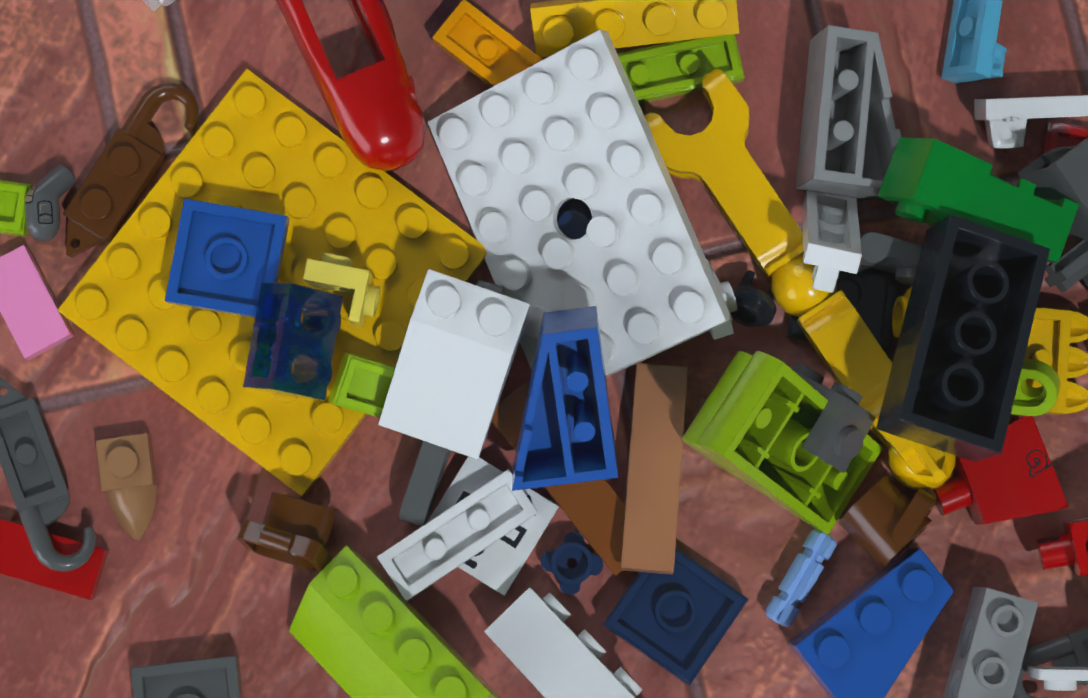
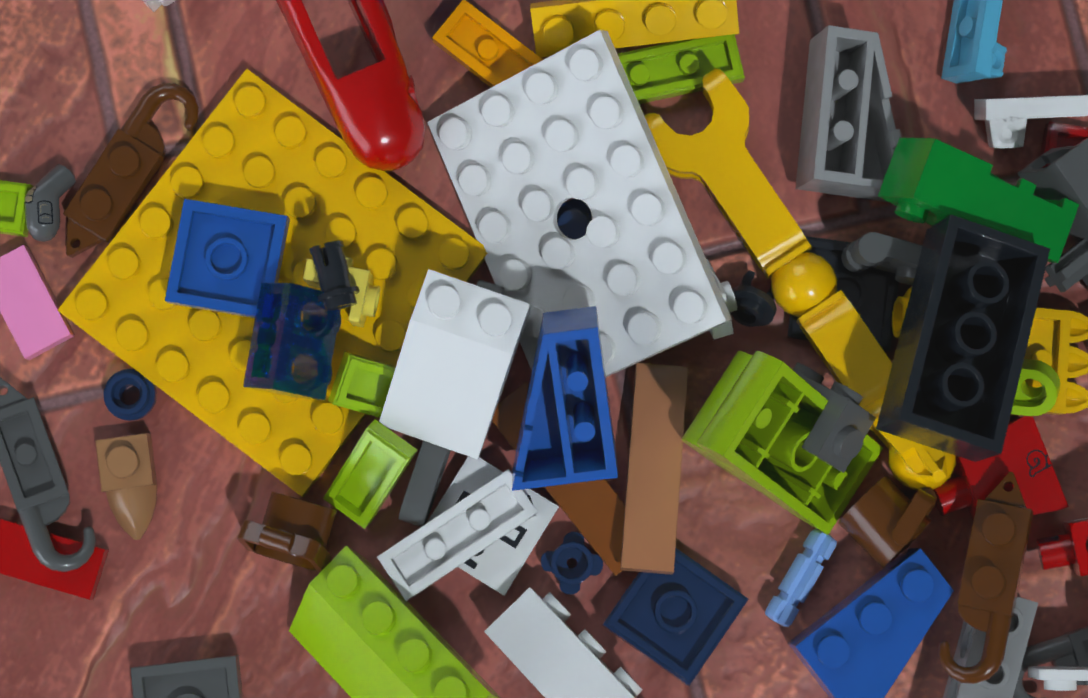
white hinge [802,191,862,293] -> none
none -> dark blue plate [104,369,157,421]
none -> black pin [309,241,360,311]
none -> lime tile [323,419,417,529]
none -> reddish brown plate [939,472,1033,684]

